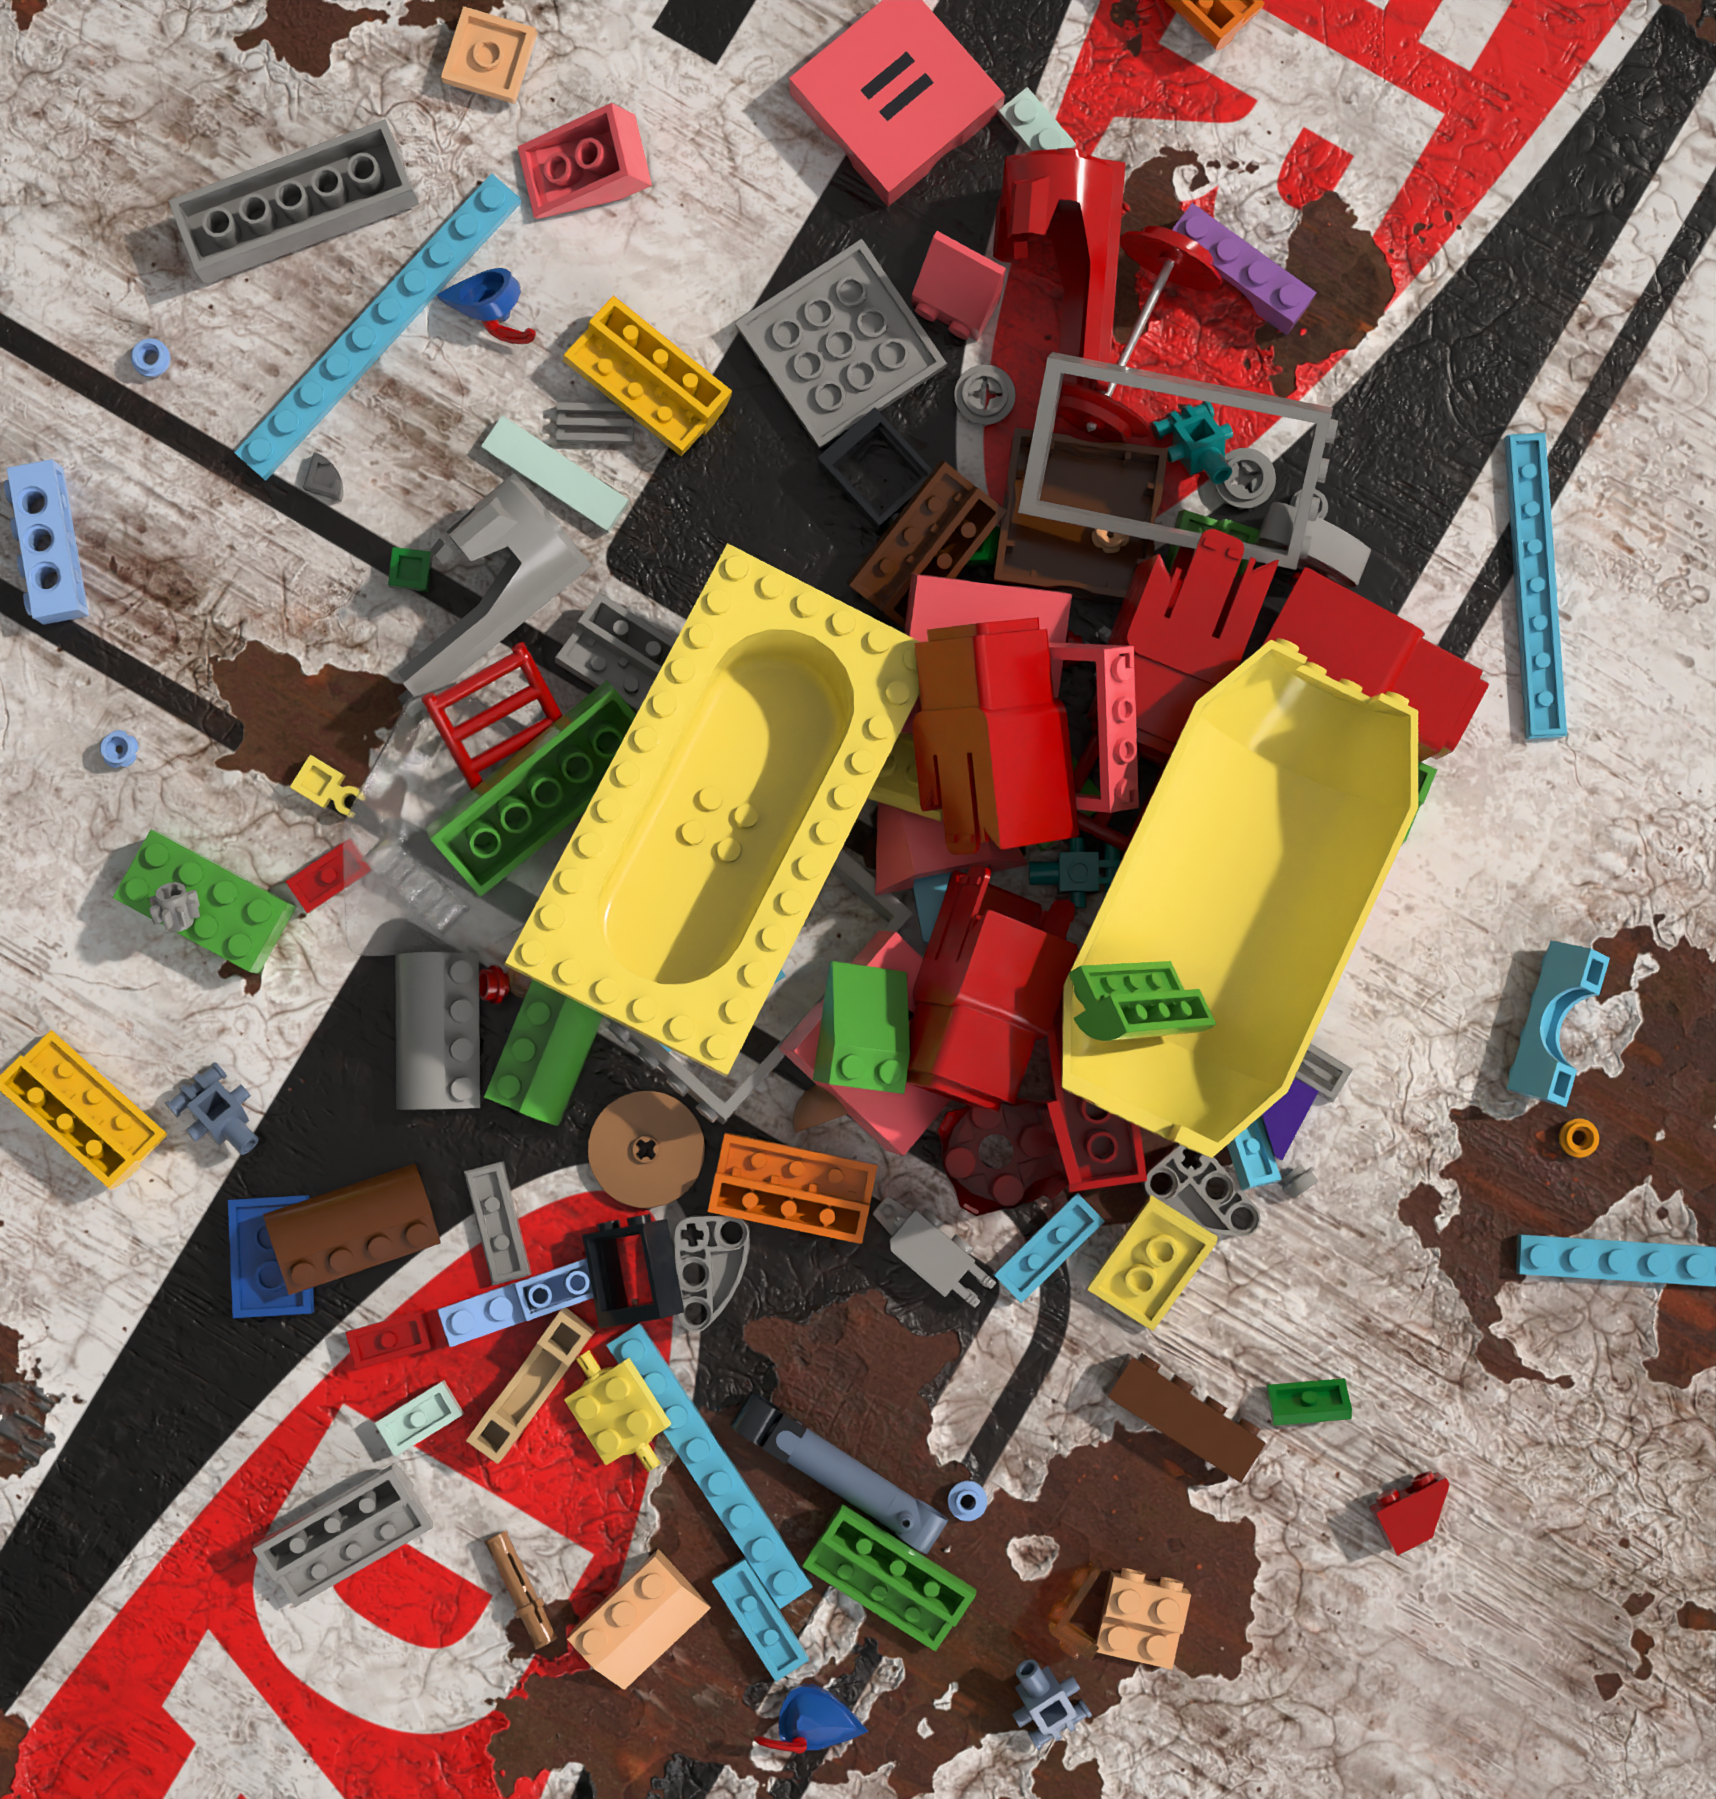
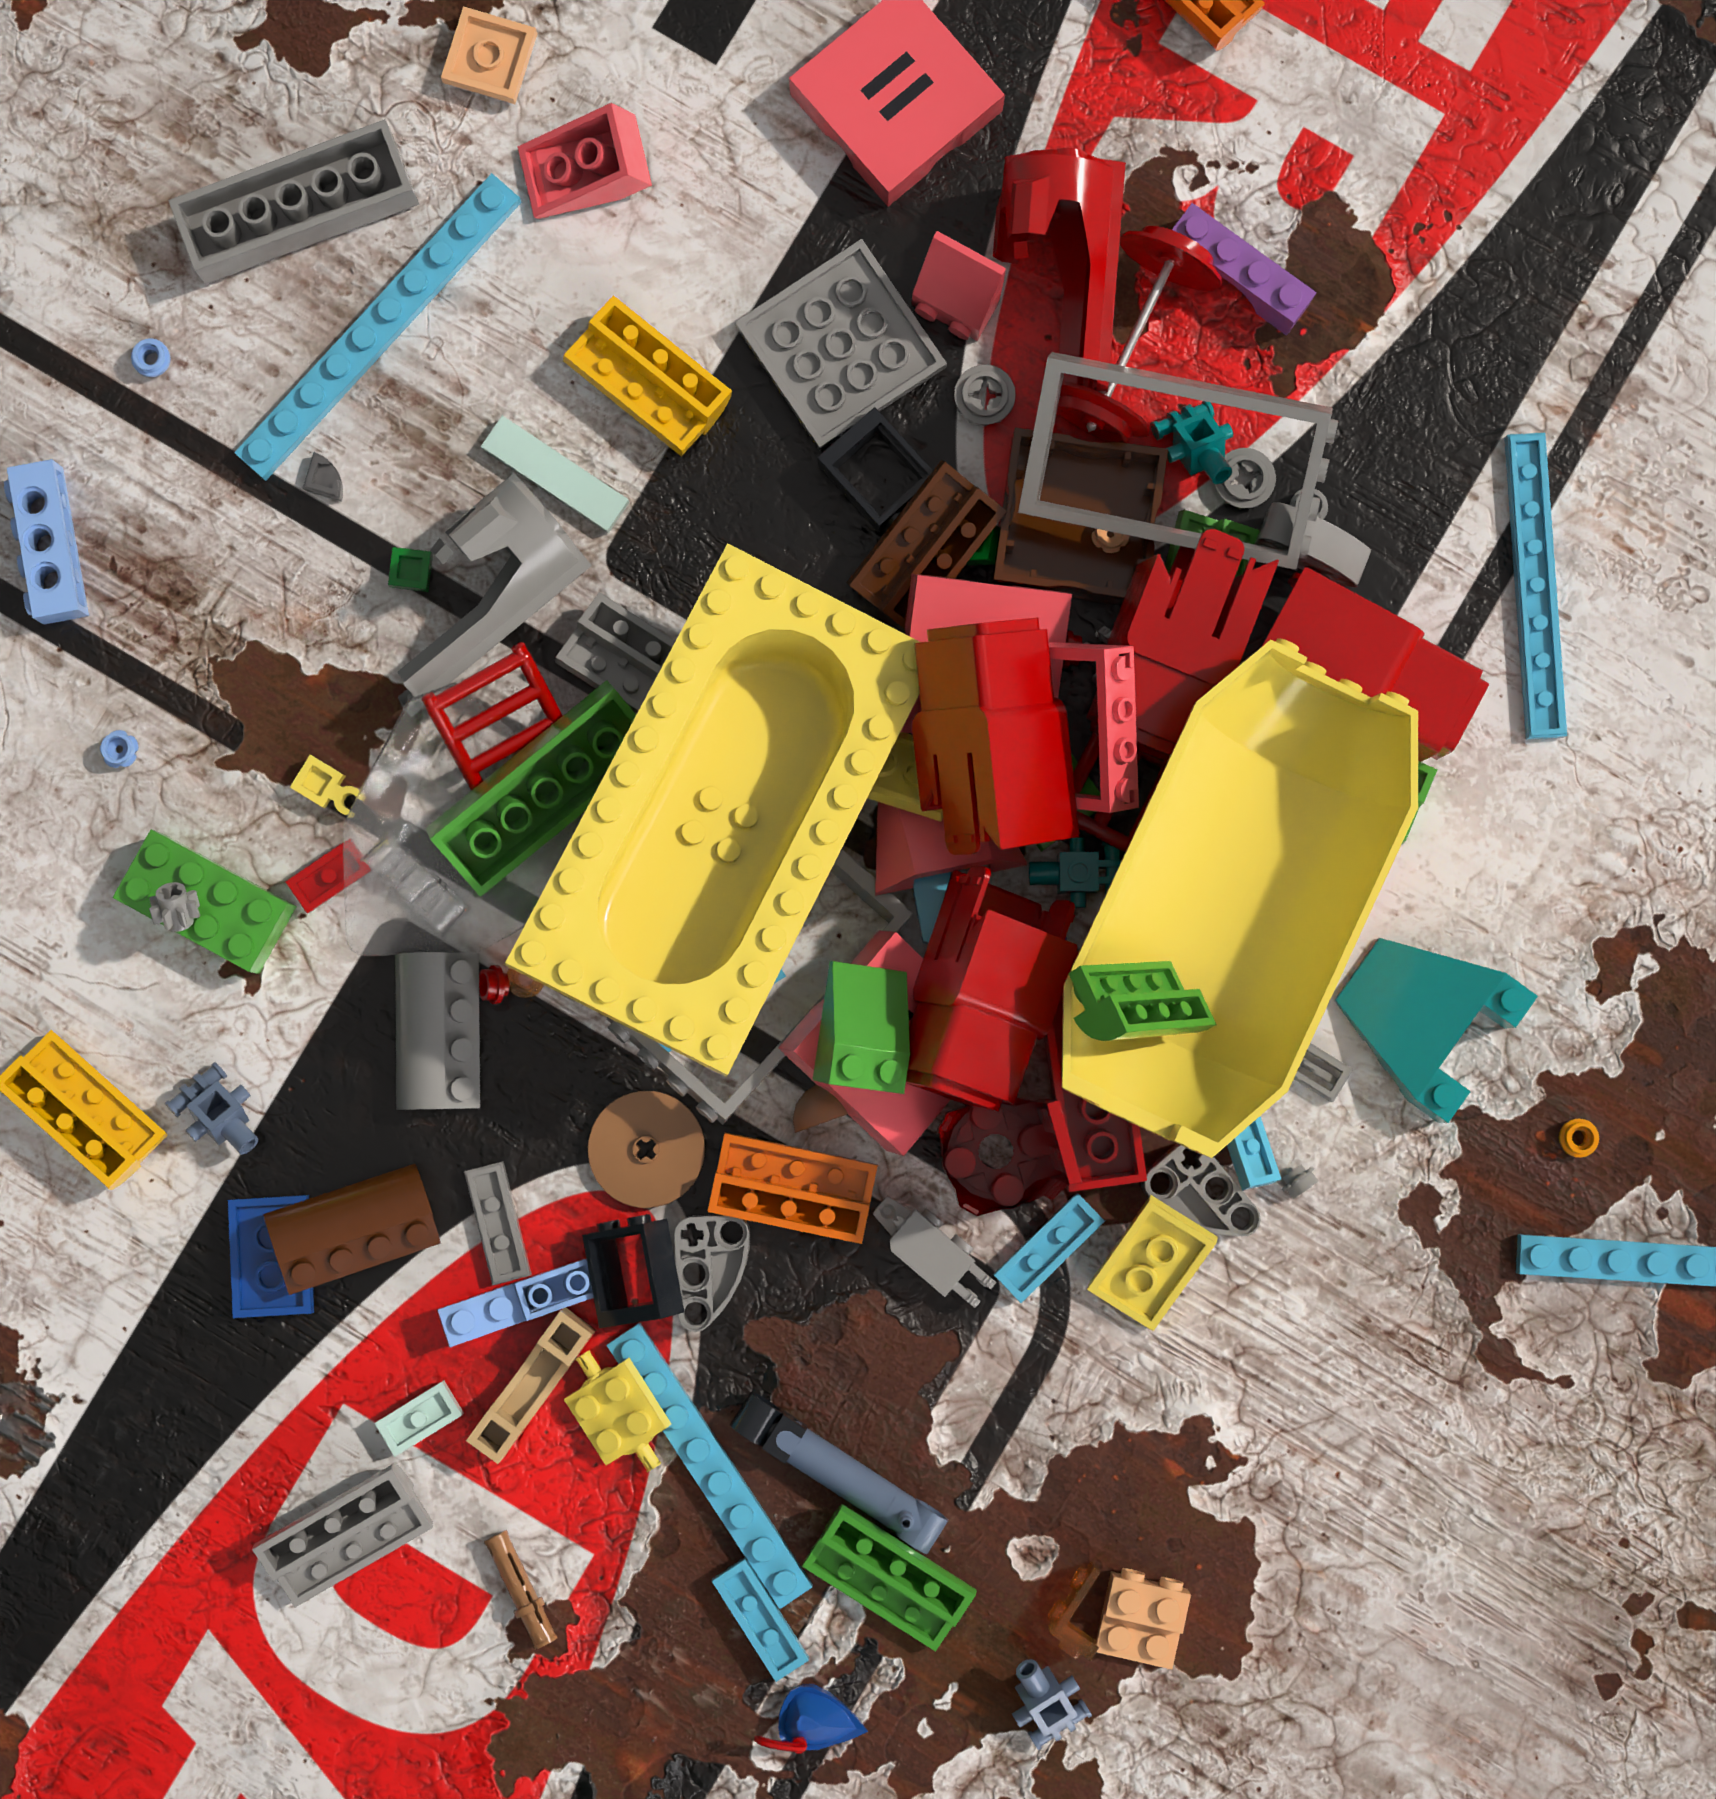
red plate [345,1309,434,1370] -> none
blue piece [437,268,536,344] -> none
bright green brick [484,979,604,1126] -> none
light grey tile [556,402,634,445] -> none
light nougat slope [567,1549,711,1690] -> none
light blue plate [948,1480,987,1521] -> none
light aqua plate [998,87,1076,152] -> none
reddish brown brick [1104,1352,1266,1483] -> none
dark purple slope [1261,1078,1319,1160] -> none
green plate [1266,1378,1352,1426] -> none
red slope [1369,1471,1450,1556] -> none
medium azure arch [1507,940,1610,1107] -> none
none -> teal wedge [1334,938,1538,1123]

